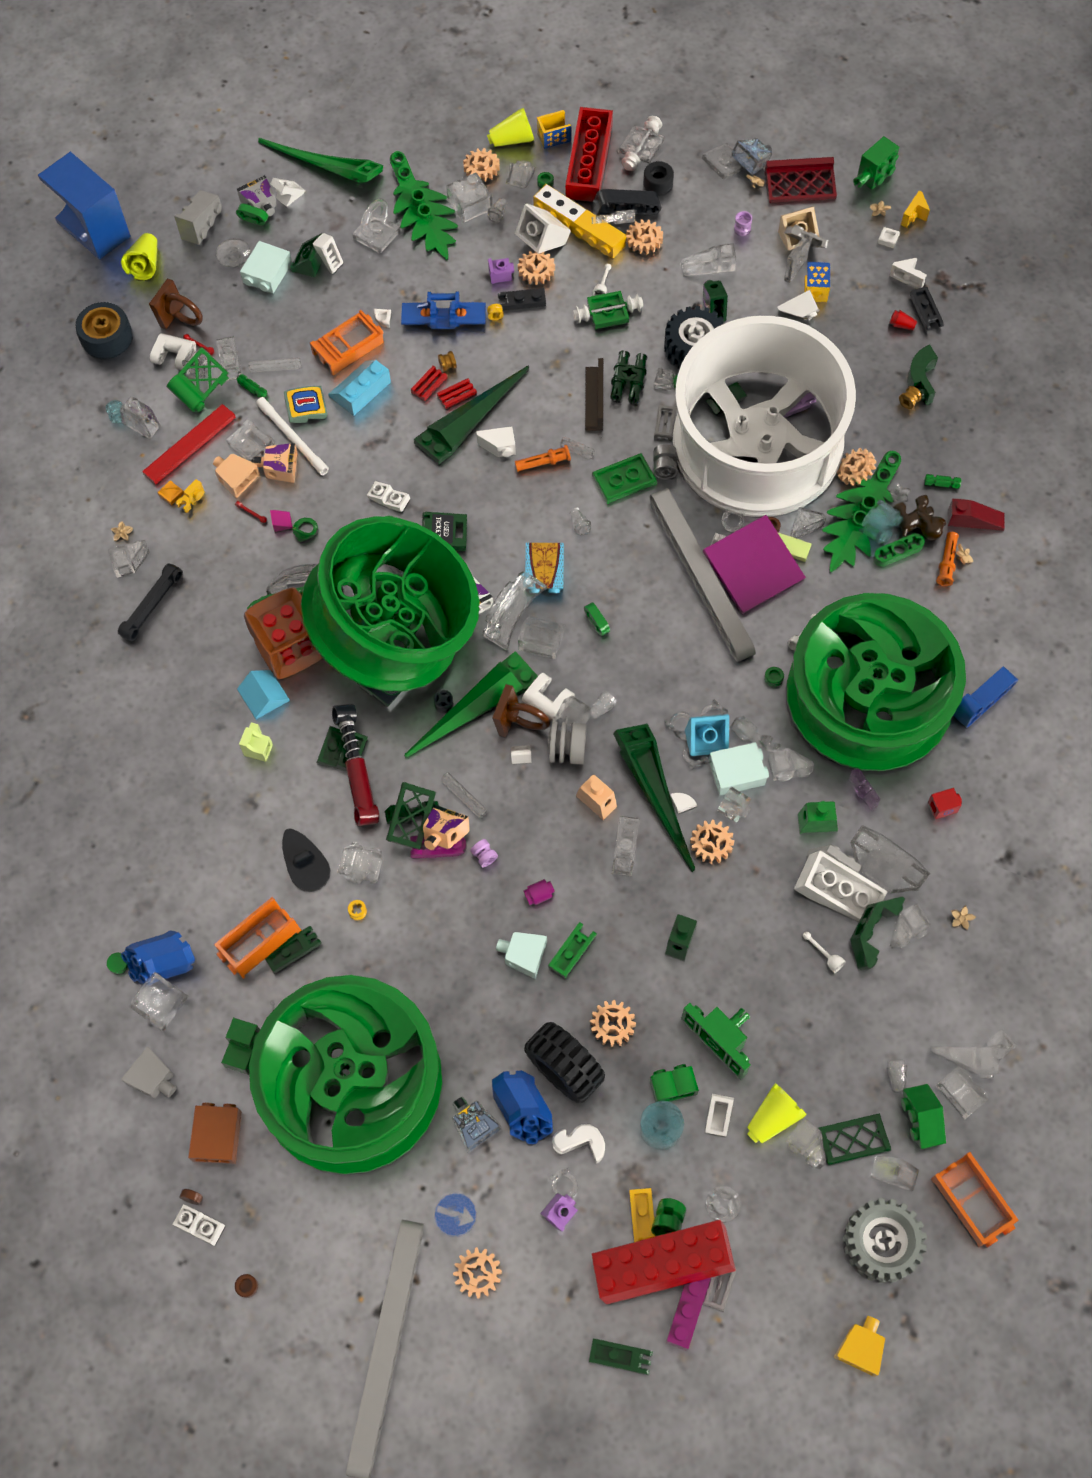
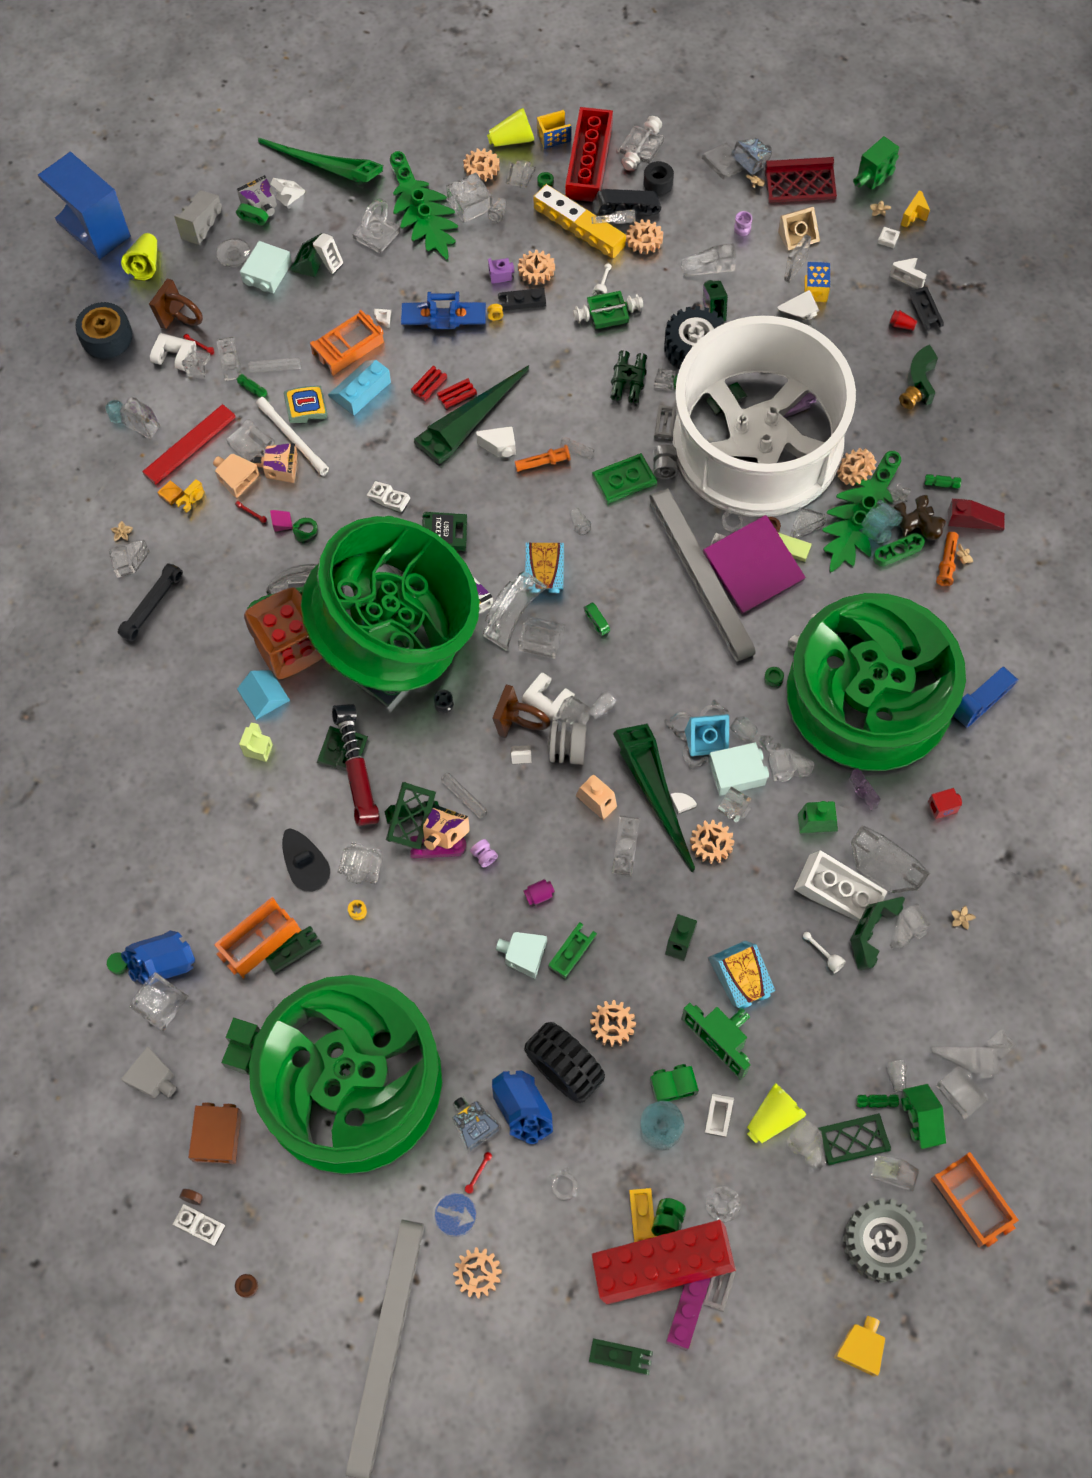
green piece [166,347,229,412] -> none
green plate [404,651,538,758] -> none
pearl gold wheel [438,351,457,372] -> none
white slope [515,204,571,254] -> none
medium lavender brick [540,1193,578,1231] -> none
white animal [552,1124,605,1164] -> none
dark brown fence [585,358,604,431] -> none
light grey wing [784,225,829,248] -> none
light grey wing [806,844,861,873] -> none
none -> red hinge [465,1152,492,1194]
none -> slope [708,941,775,1009]
none -> green axle [856,1095,899,1107]

